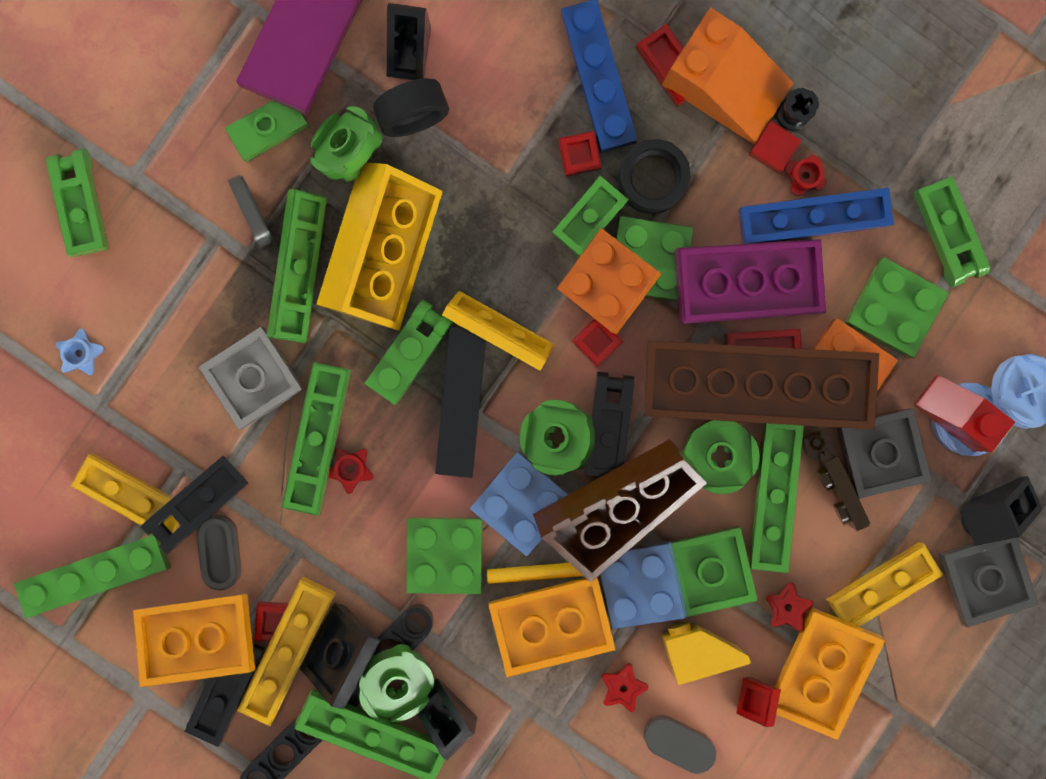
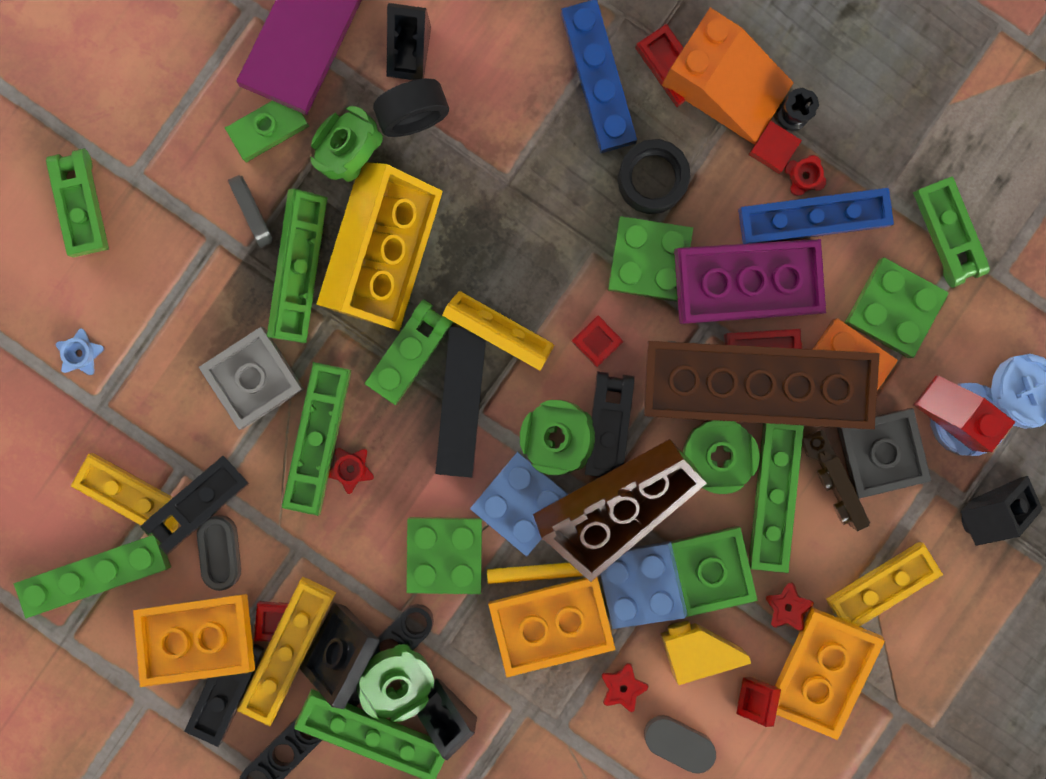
bright green plate [552,176,629,257] -> none
orange plate [557,228,662,334] -> none
red tile [558,131,602,177] -> none
dark grey plate [939,538,1039,627] -> none

